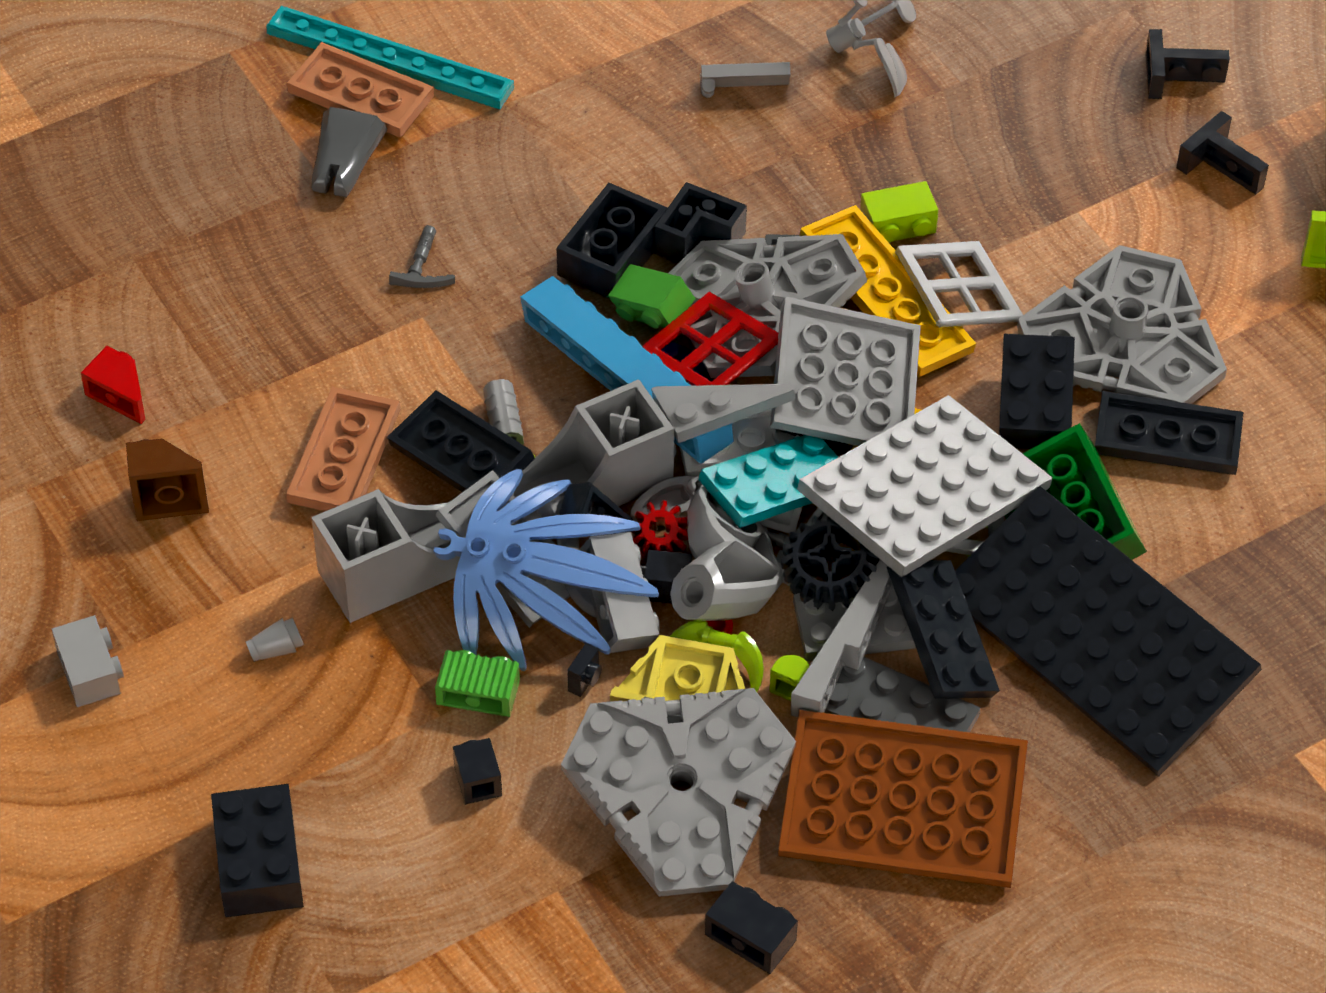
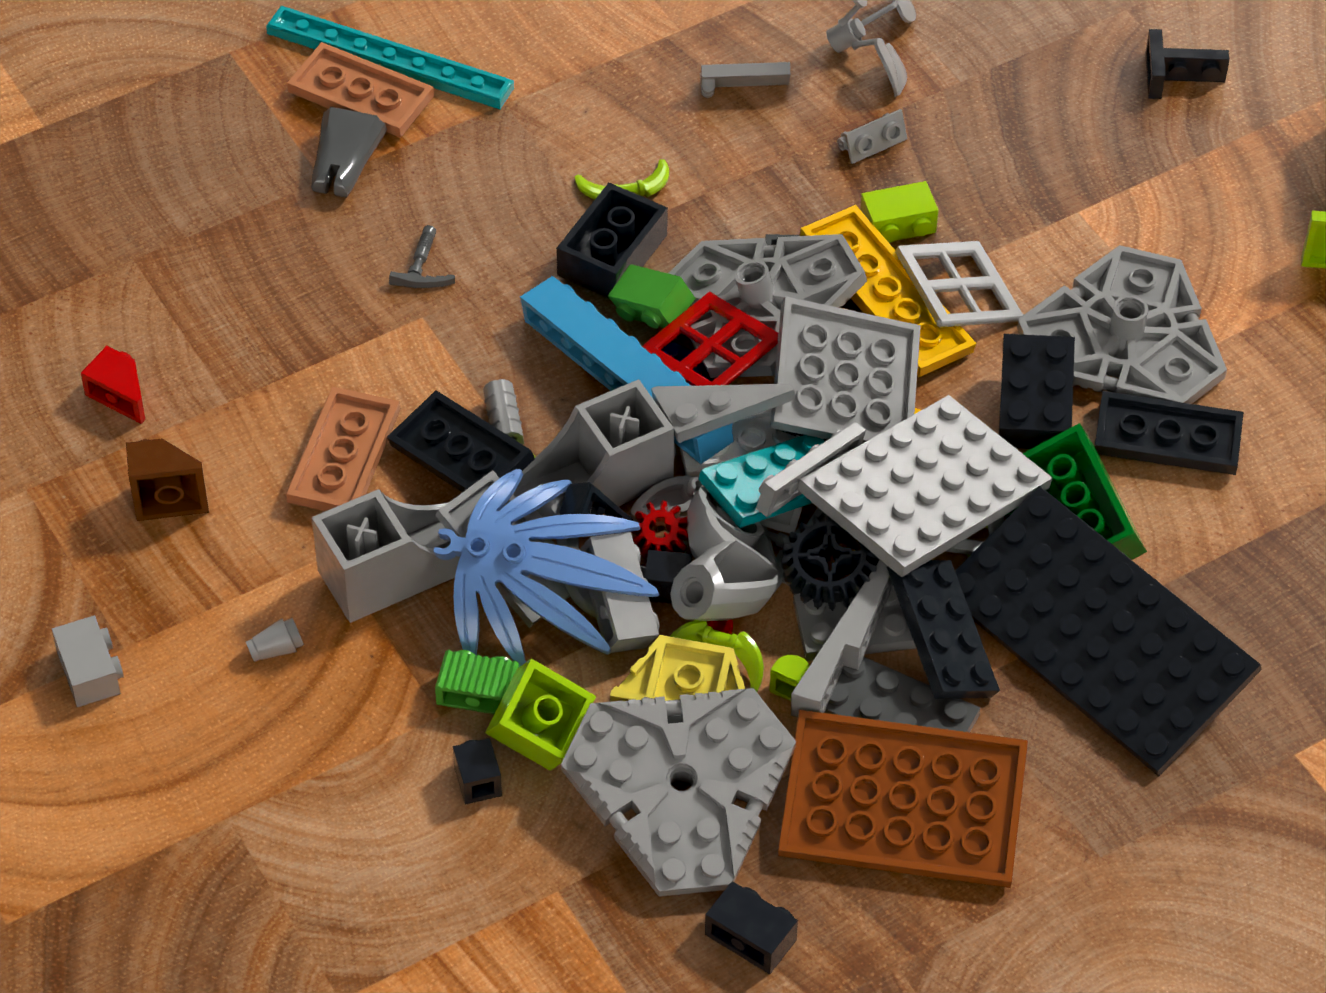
black brick [211,783,304,918] -> none
black plate [567,643,602,697] -> none
black brick [654,182,747,263] -> none
black bracket [1176,111,1269,195] -> none
none -> lime brick [485,658,596,771]
none -> lime piece [575,159,669,200]
none -> light grey plate [756,422,866,517]
none -> light grey hinge [837,109,907,164]

